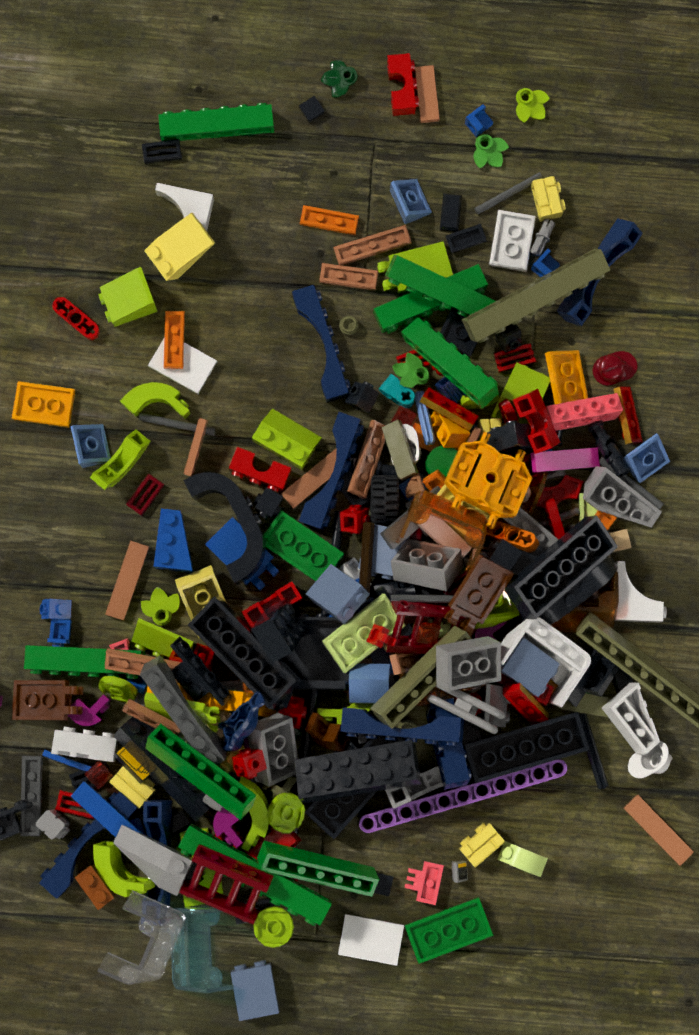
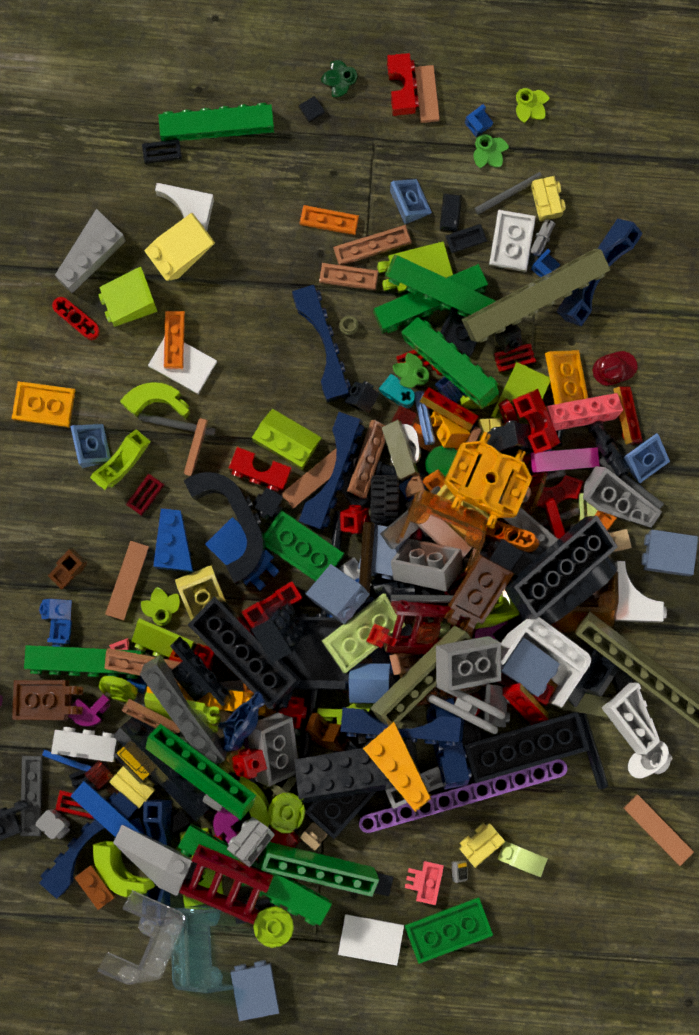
none -> reddish brown brick [48,549,87,590]
none -> light grey wedge [55,209,126,294]
none -> light grey brick [227,816,275,867]
none -> tan bracket [300,822,327,851]
none -> light orange wing [363,722,431,812]
none -> sand blue brick [642,530,698,577]

